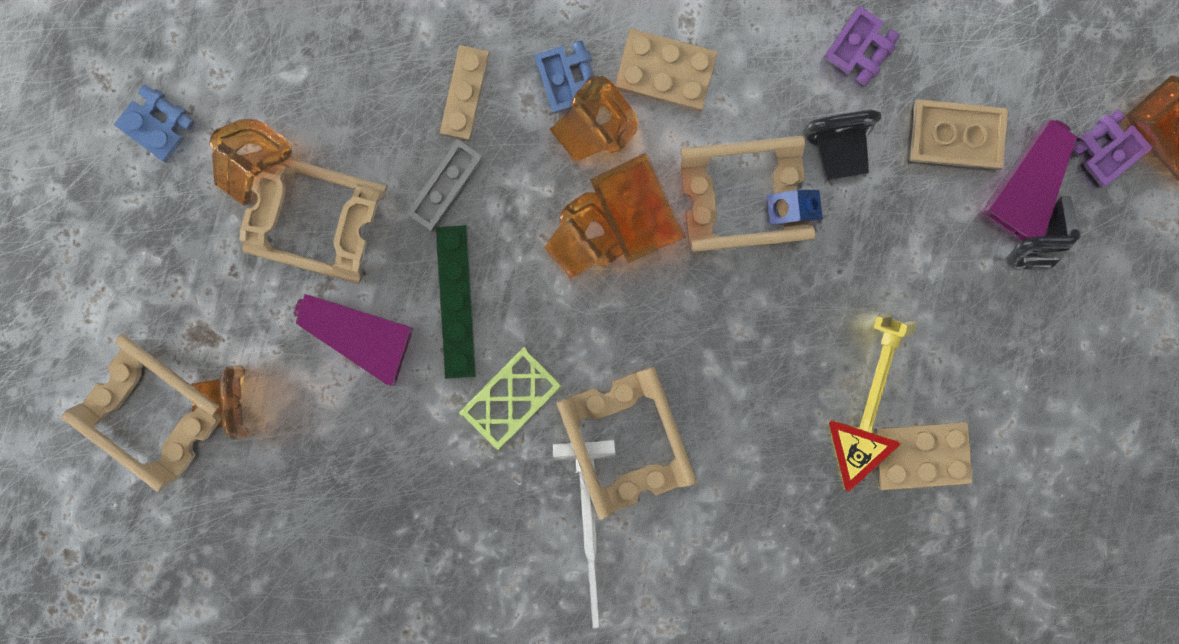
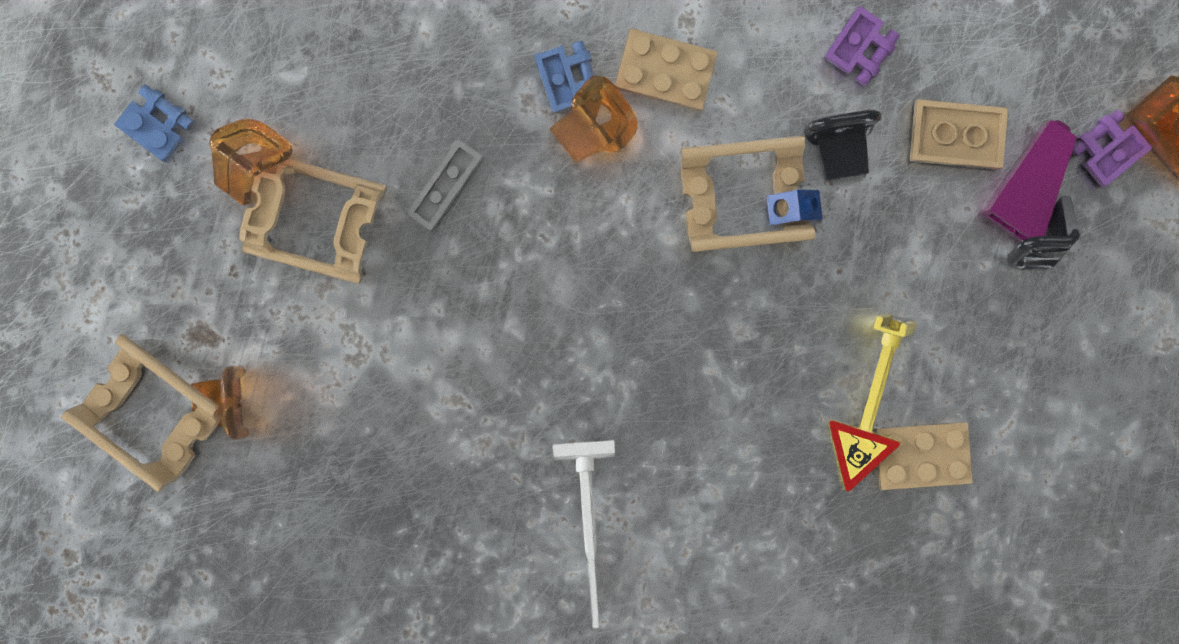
magenta slope [294,294,414,386] -> none
dark green plate [436,225,476,379] -> none
tan plate [440,45,489,141] -> none
yellowish green window [459,347,562,450] -> none
clear orange piece [544,192,633,279] -> none
tan piece [556,366,698,520] -> none
clear orange slope [590,153,687,263] -> none

